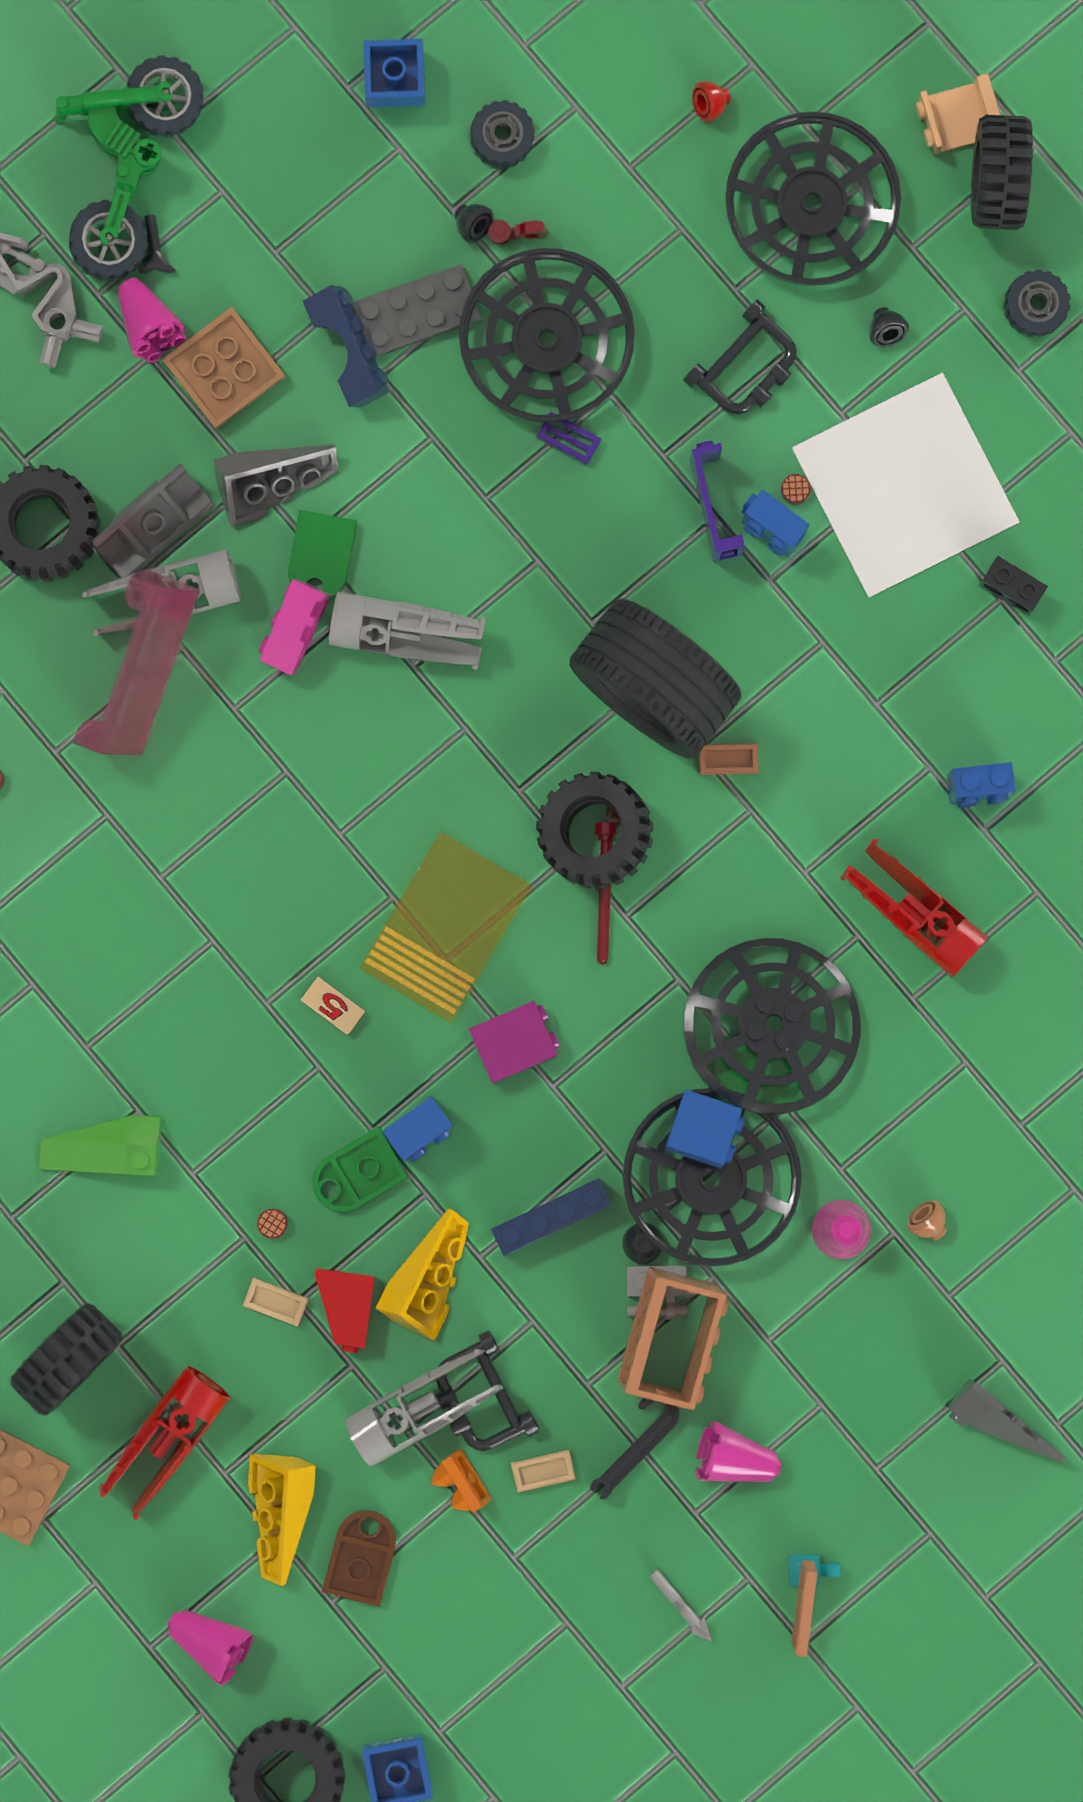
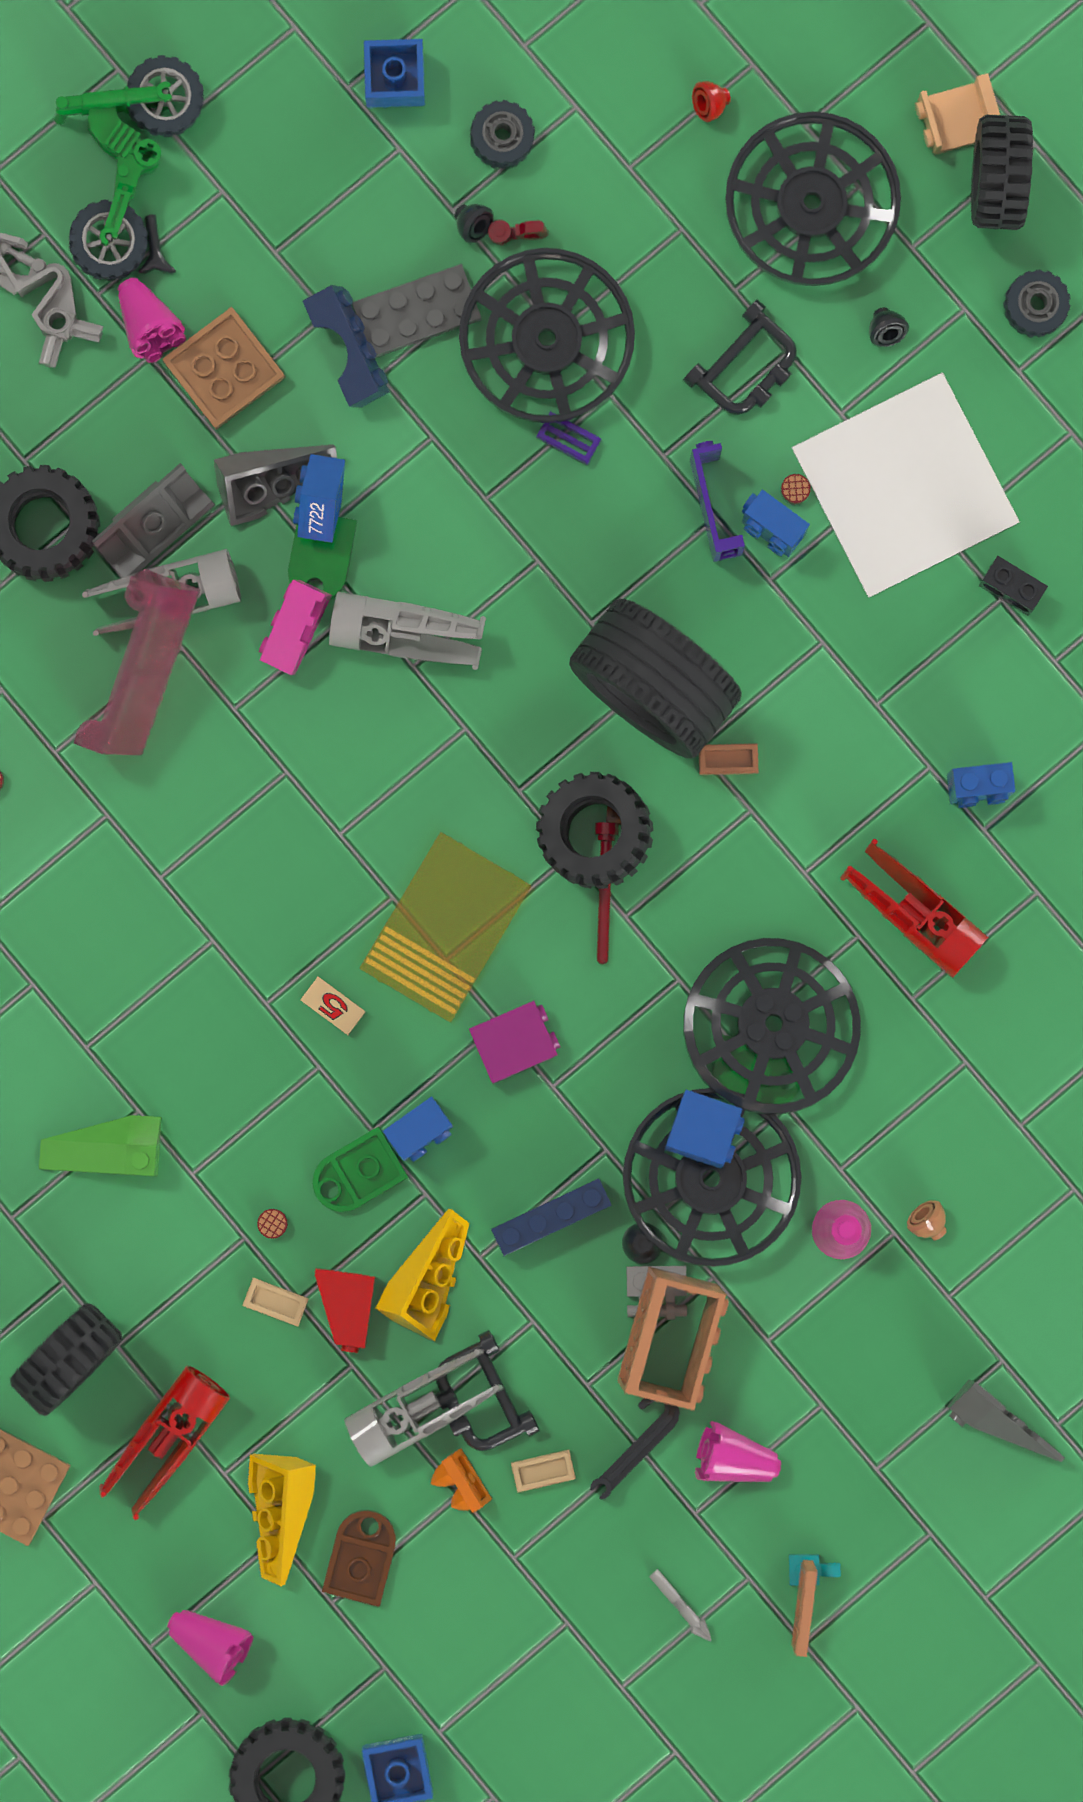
none -> blue brick [293,454,345,542]

